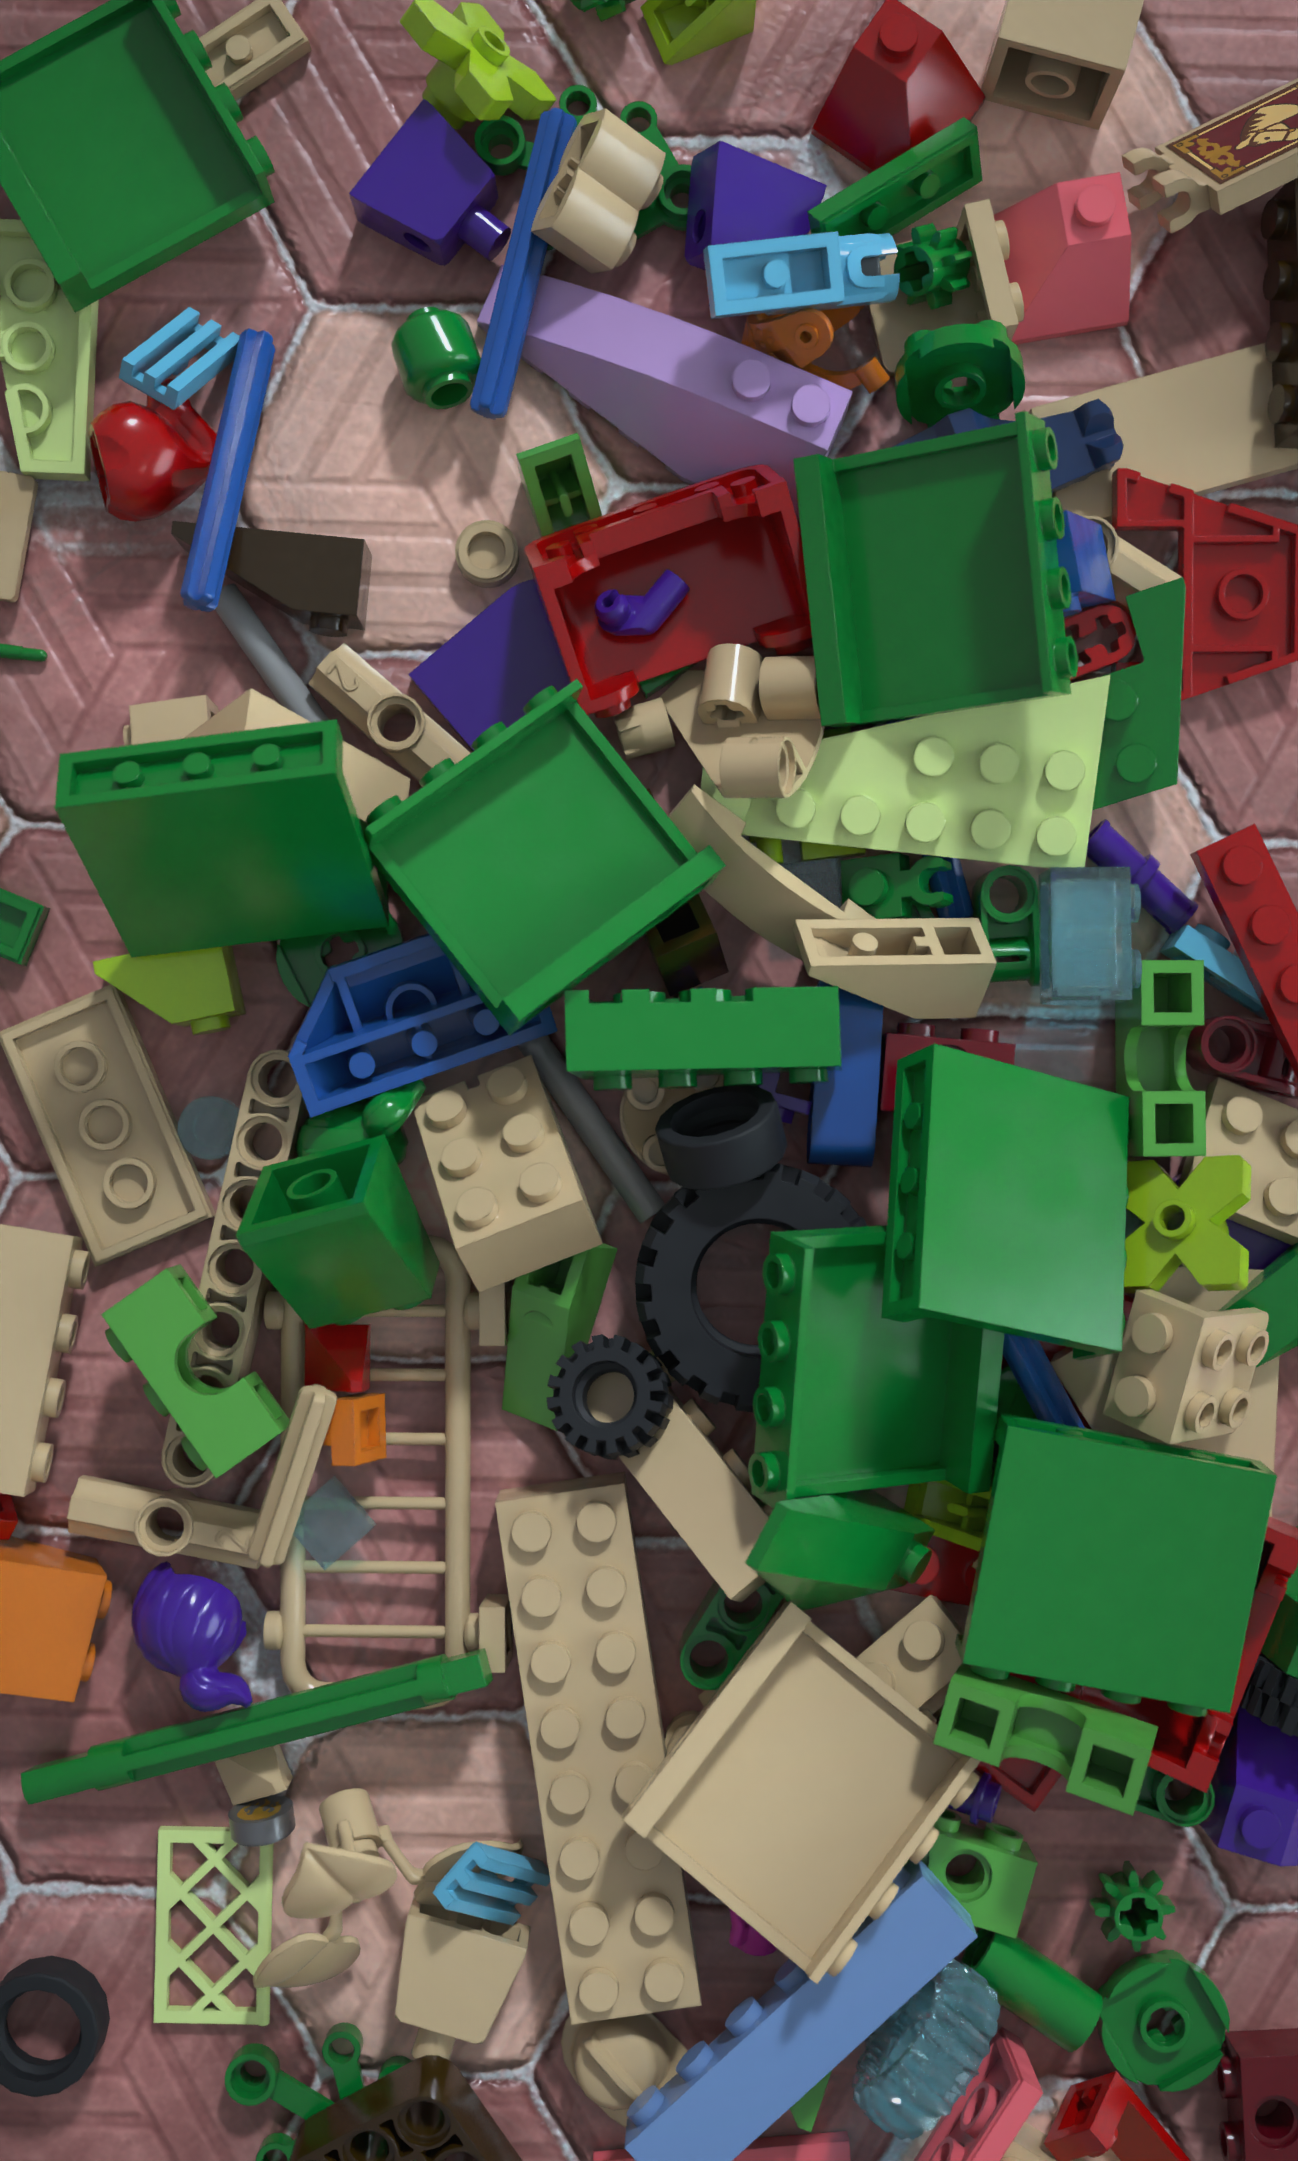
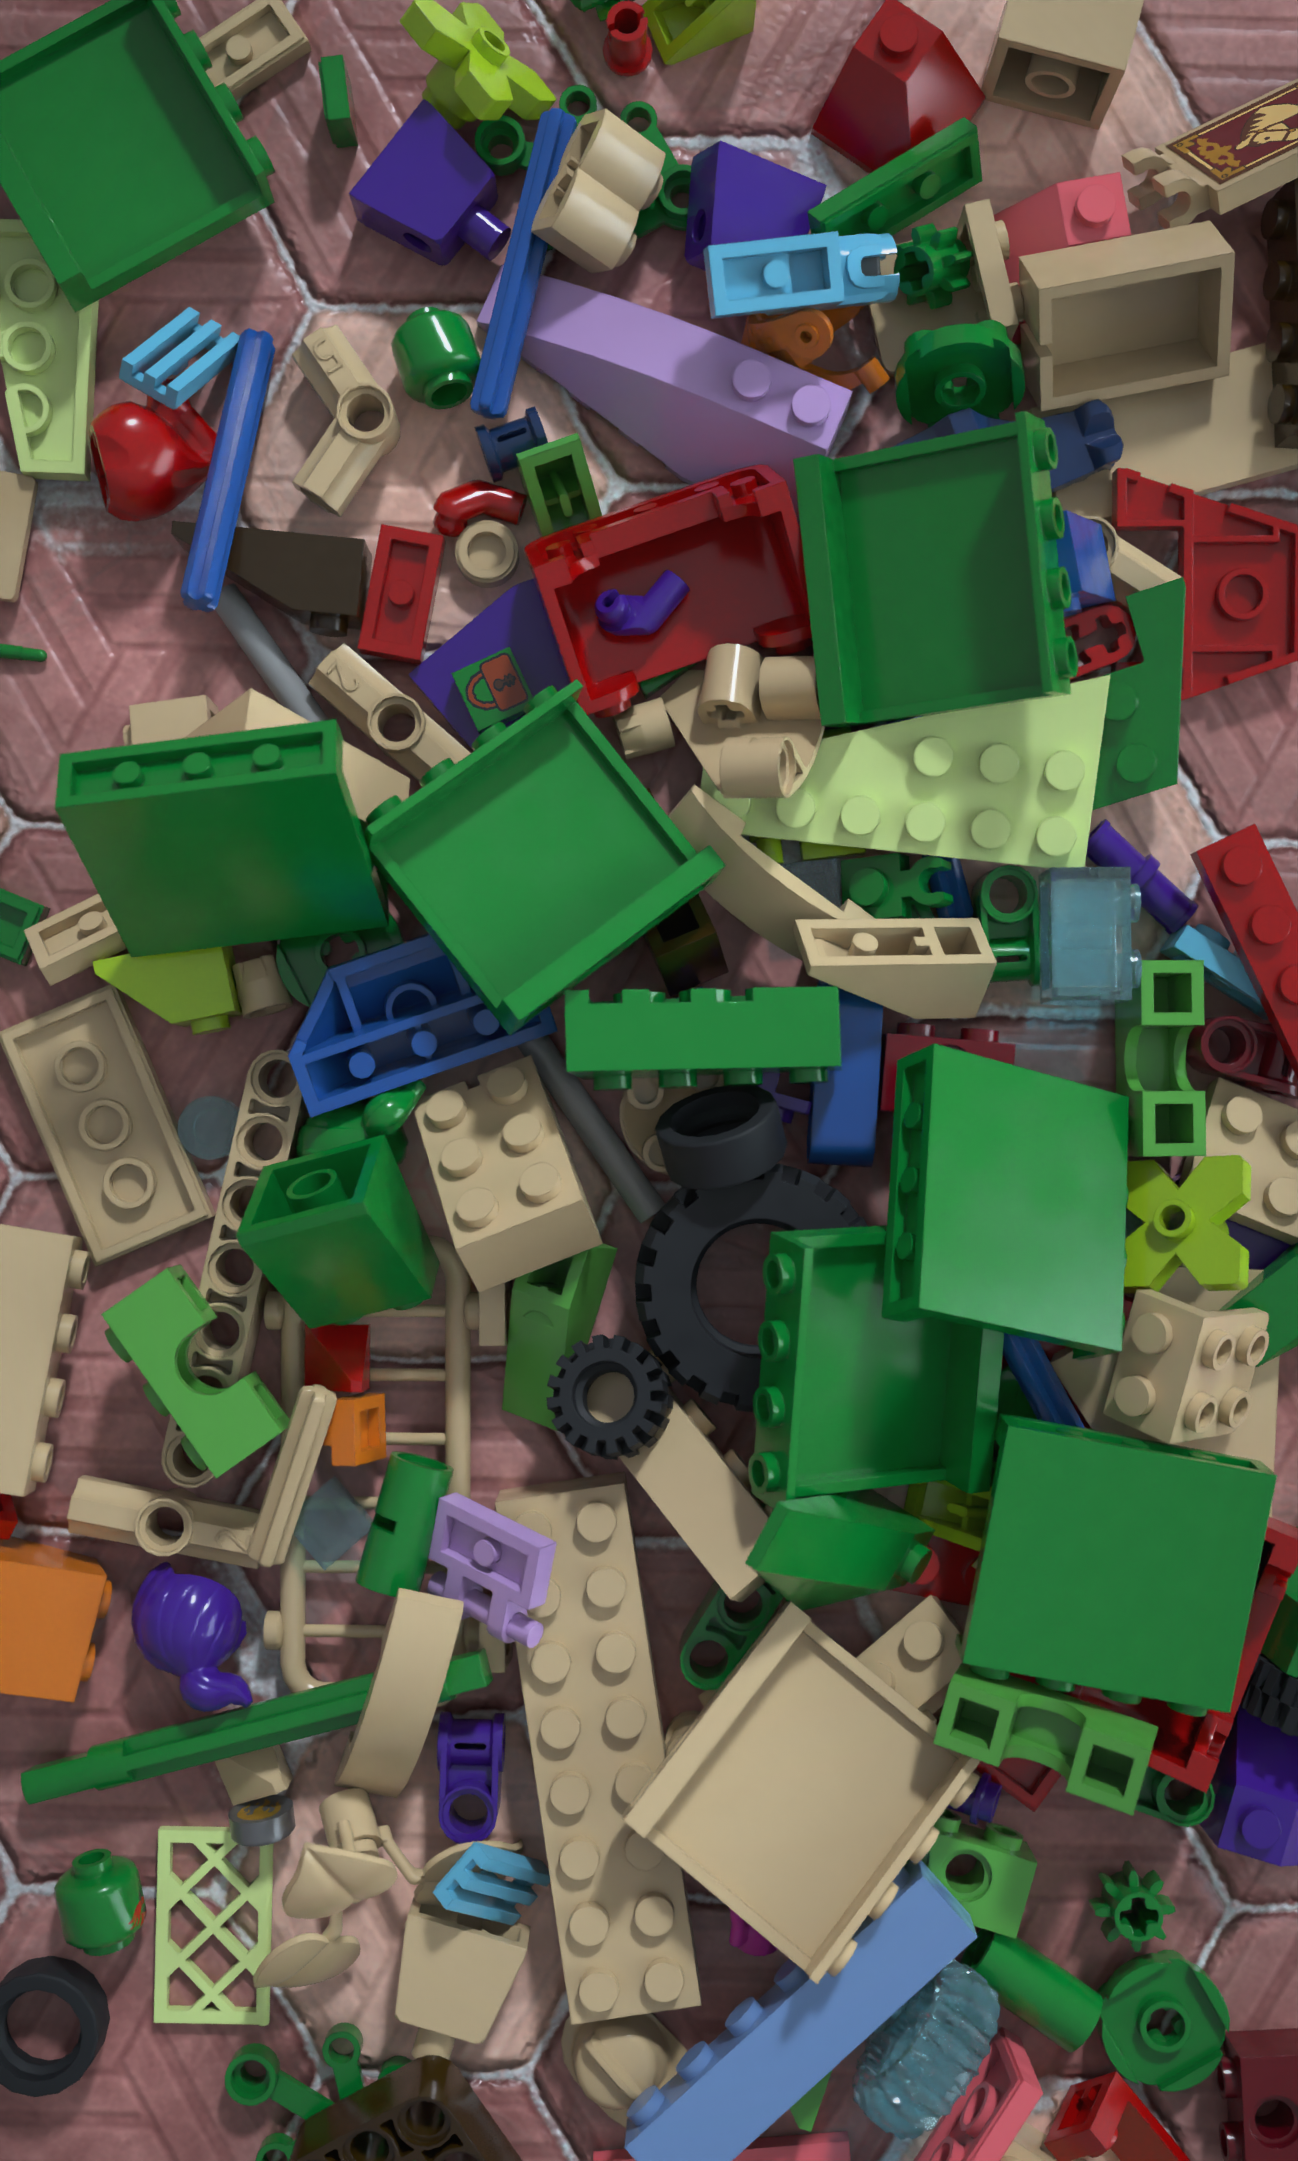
none -> tan plate [24,893,127,986]
none -> green head [54,1849,147,1956]
none -> tan hose [232,955,293,1019]
none -> tan piece [292,324,400,517]
none -> green tile [318,55,359,148]
none -> tan slope [334,1588,464,1798]
none -> green pin [355,1452,454,1597]
none -> red plate [357,524,446,665]
none -> lavender plate [427,1492,557,1648]
none -> red arm [433,480,527,537]
none -> dark purple piece [437,1712,506,1844]
none -> tile [451,647,533,735]
none -> dark blue bush [475,406,548,483]
none -> red pin [603,1,653,77]
none -> tan piece [1019,220,1235,412]

